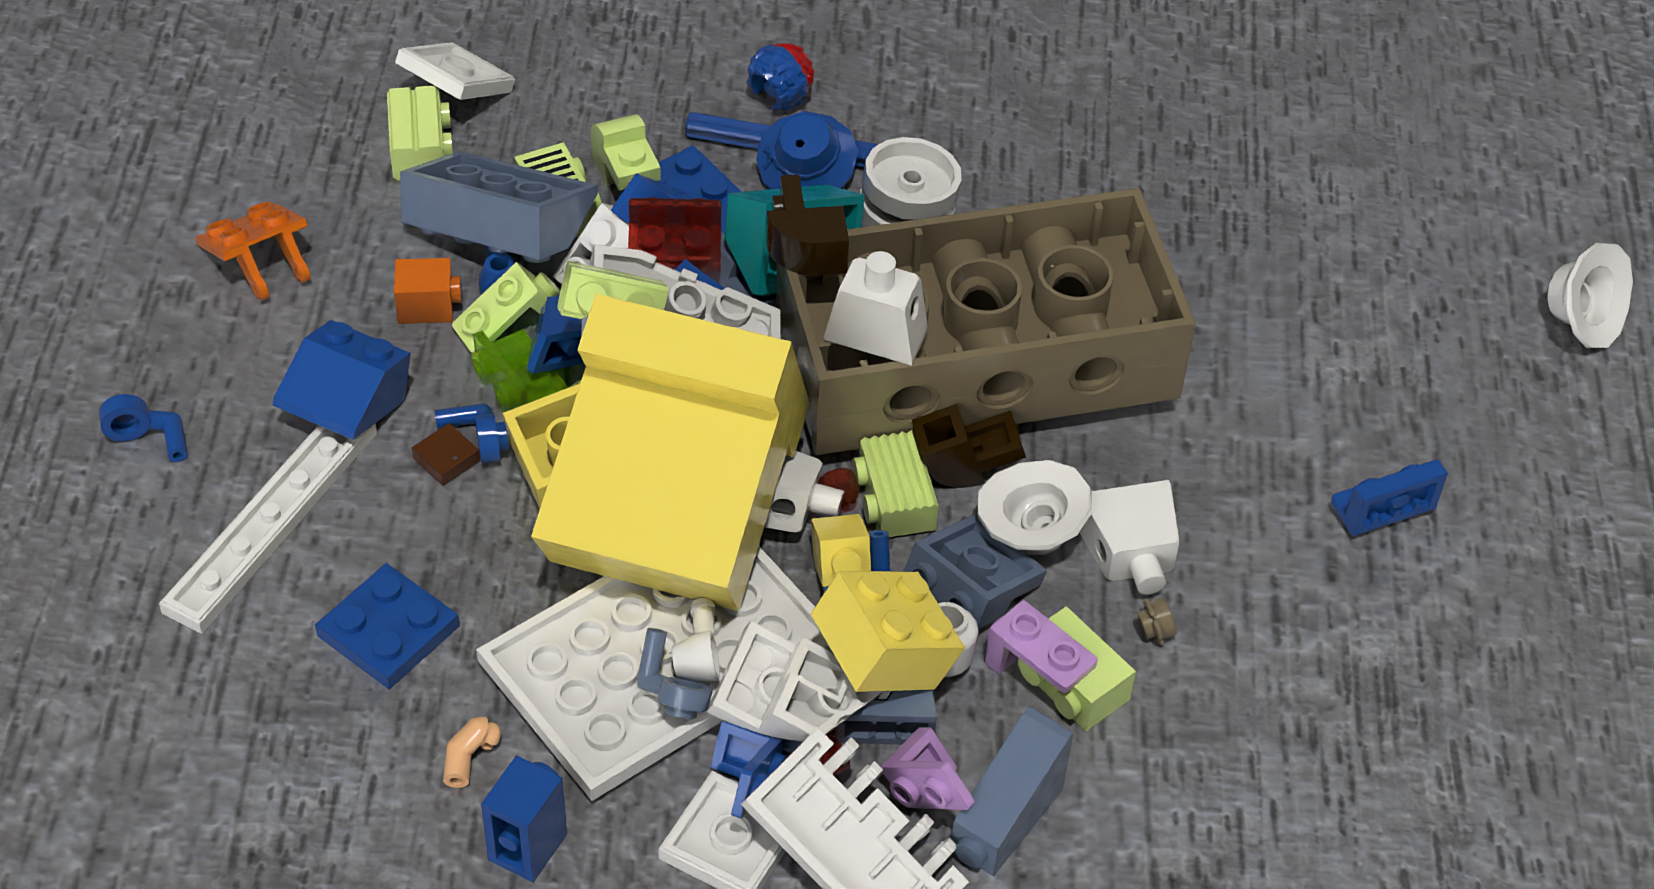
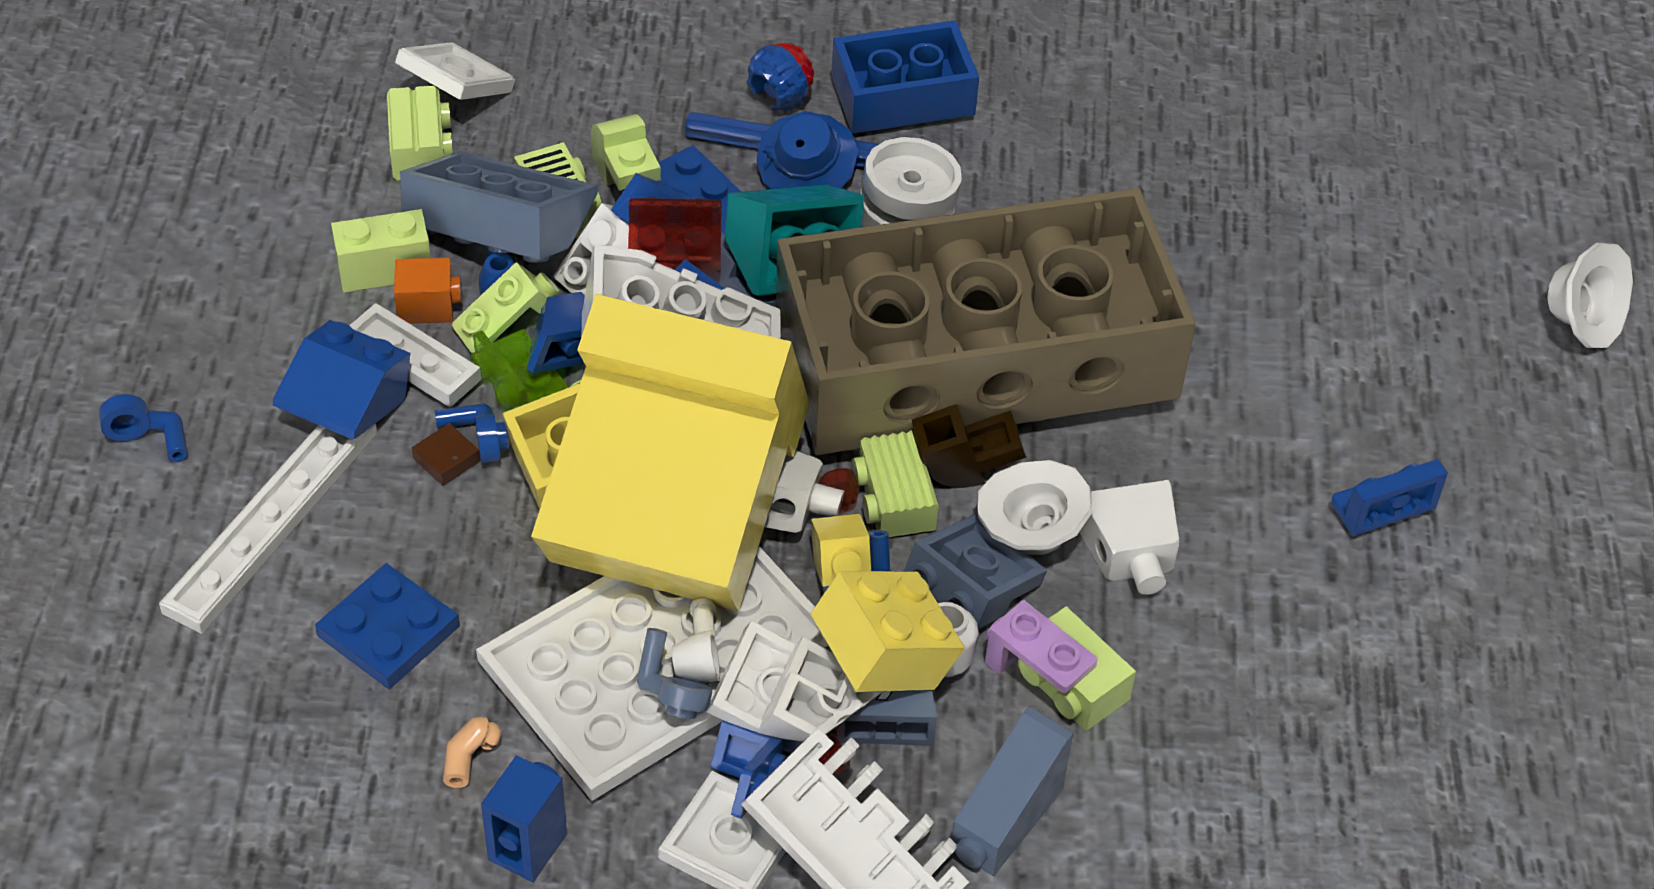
orange plate [195,201,311,301] -> none
yellowish green brick [557,261,669,319] -> none
dark brown brick [766,174,849,276] -> none
white torso [824,251,928,366] -> none
lavender bracket [881,727,975,810] -> none
dark tan plate [1136,597,1177,645] -> none
none -> yellowish green brick [331,209,431,293]
none -> white plate [350,303,481,408]
none -> blue brick [831,20,979,133]

